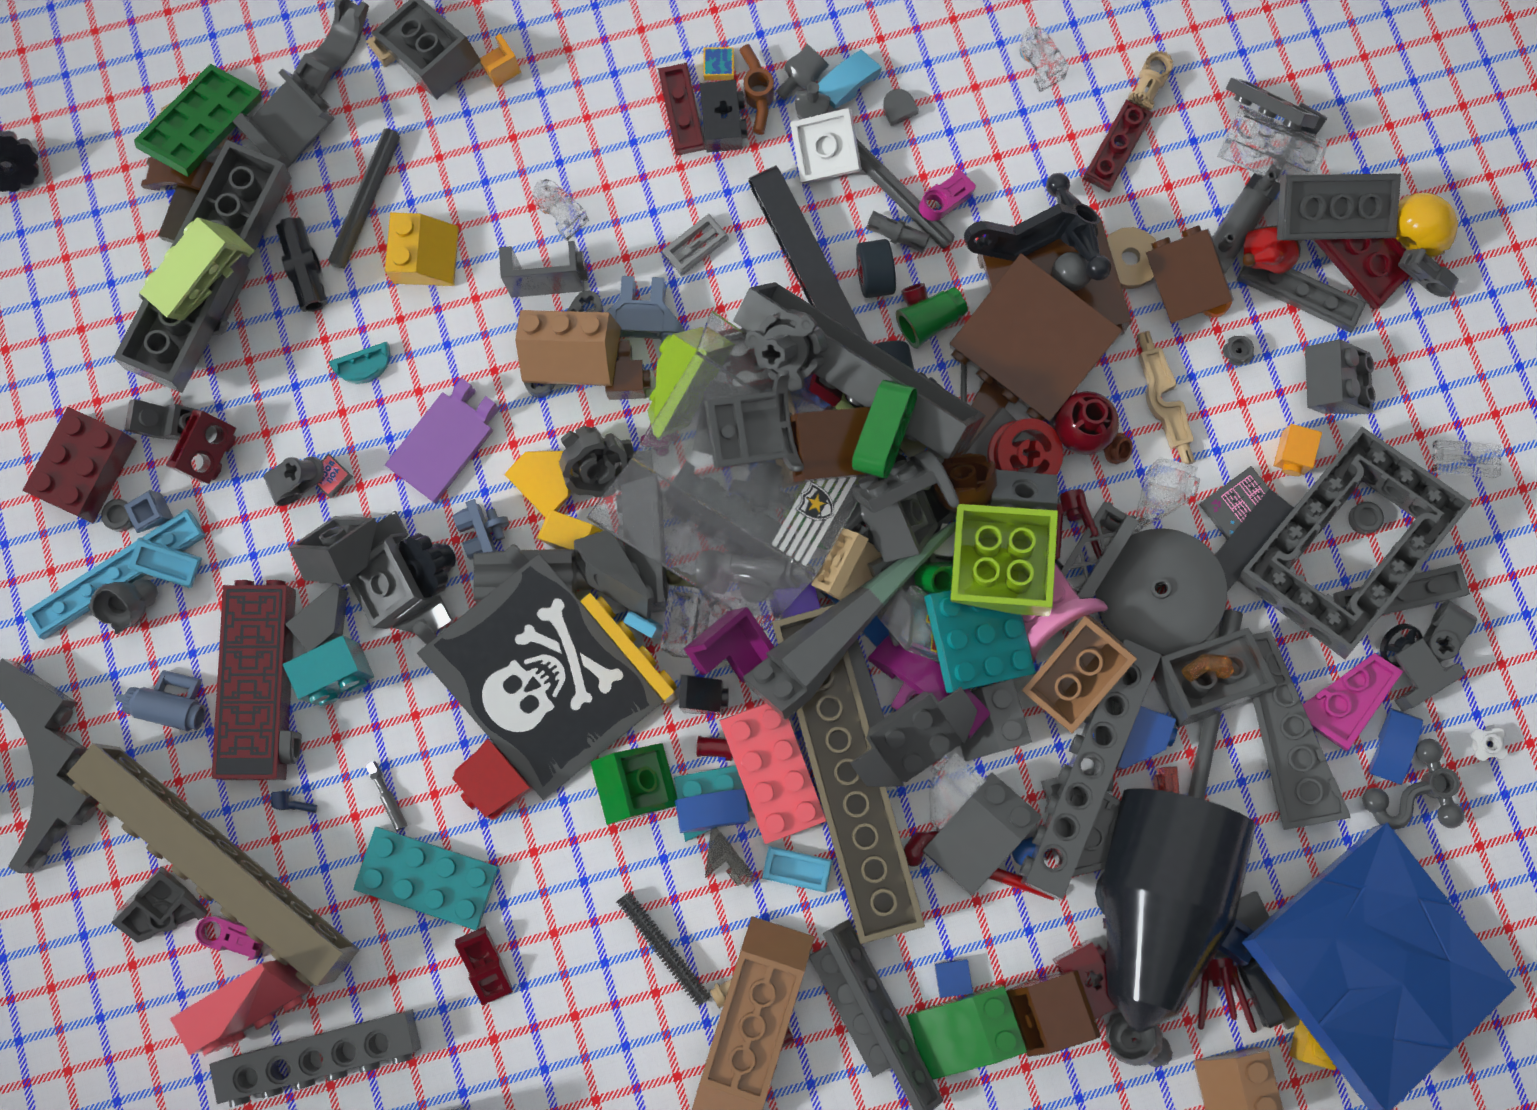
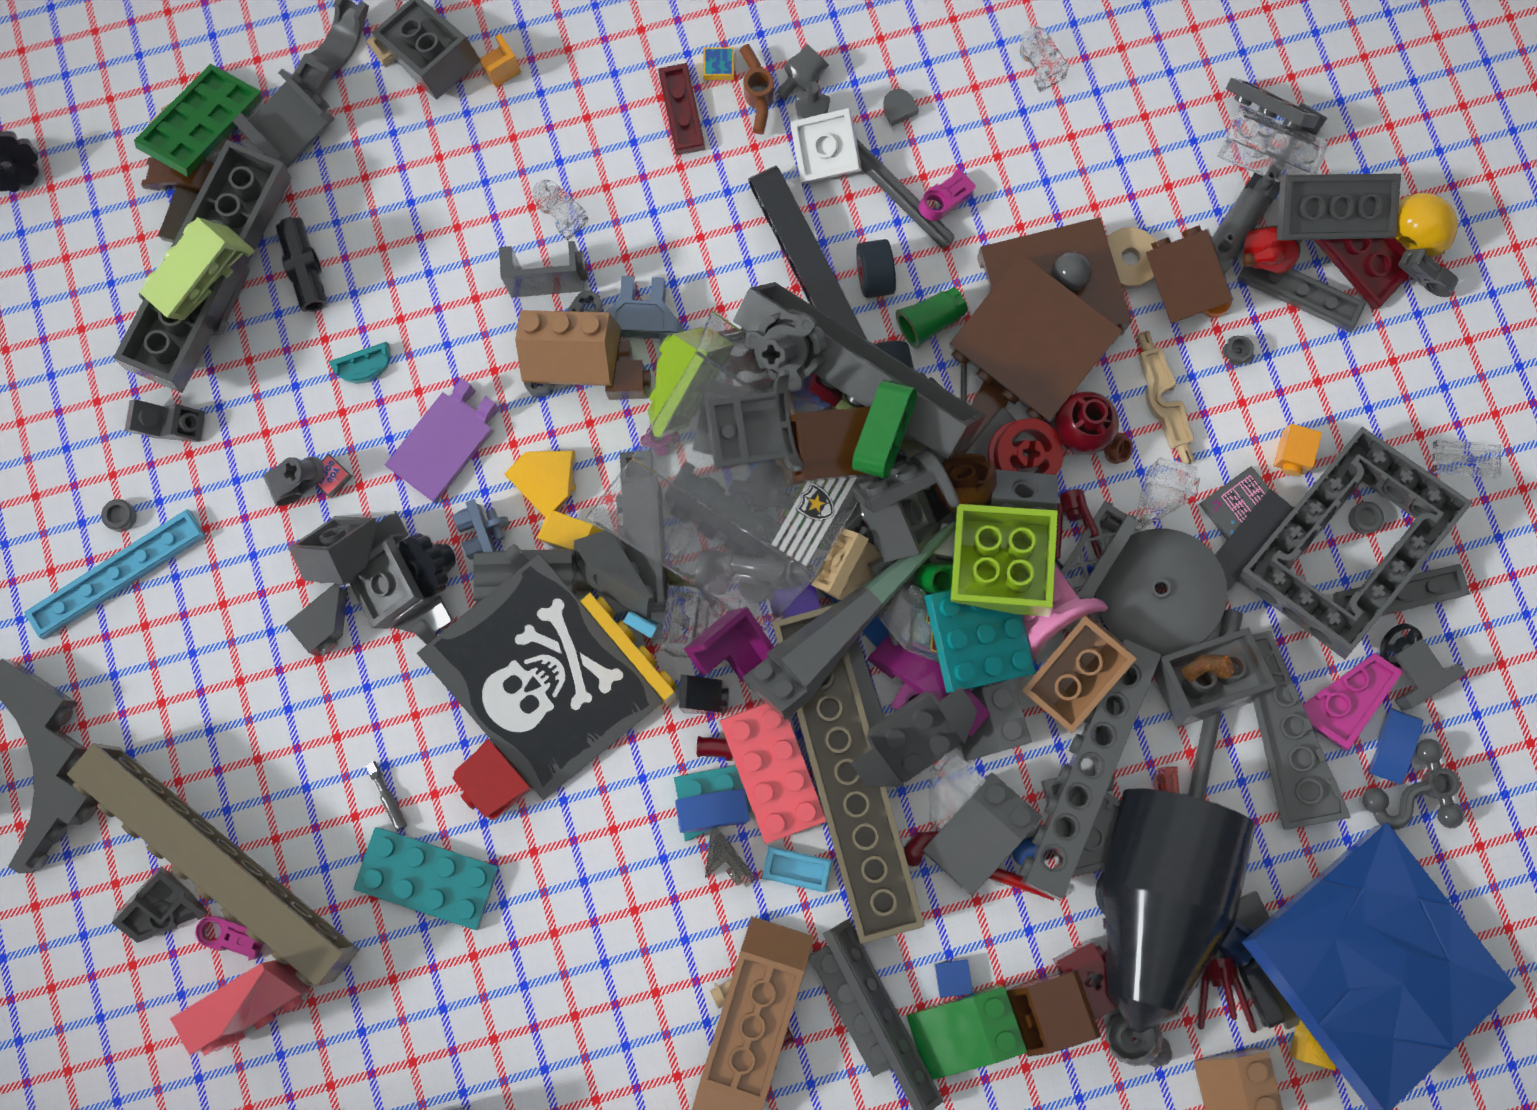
dark red brick [22,407,137,523] -> none
dark grey piece [88,579,158,634] -> none
sand blue piece [116,670,206,731] -> none
sand blue slope [124,490,173,533] -> none
medium azure tile [128,537,202,588] -> none
dark red brick [166,410,237,484] -> none
dark grey brick [209,1009,421,1107] -> none
dark red brick [212,580,296,780] -> none
dark blue hand [271,791,317,813] -> none
dark grey tile [279,731,302,764] -> none
teal brick [283,635,374,707] -> none
dark grey axle [328,128,400,268] -> none
yellow slope [385,212,459,286] -> none
dark red slope [455,926,513,1005] -> none
dark grey piece [559,425,634,497] -> none
green slope [590,743,678,825] -> none
dark grey axle [616,891,711,1008] -> none
light grey tile [661,214,729,276] -> none
black brick [700,80,748,153] -> none
medium azure slope [818,50,882,109] -> none
dark grey pin [866,211,930,253] -> none
dark red hinge [901,283,928,306] -> none
black piece [964,173,1112,281] -> none
dark red tile [1082,99,1153,193] -> none
blue slope [1115,706,1178,771] -> none
tan connector [1128,50,1173,111] -> none
dark grey slope [1305,339,1376,414] -> none
dark grey piece [1423,600,1477,662] -> none
white plate [1471,727,1508,761] -> none

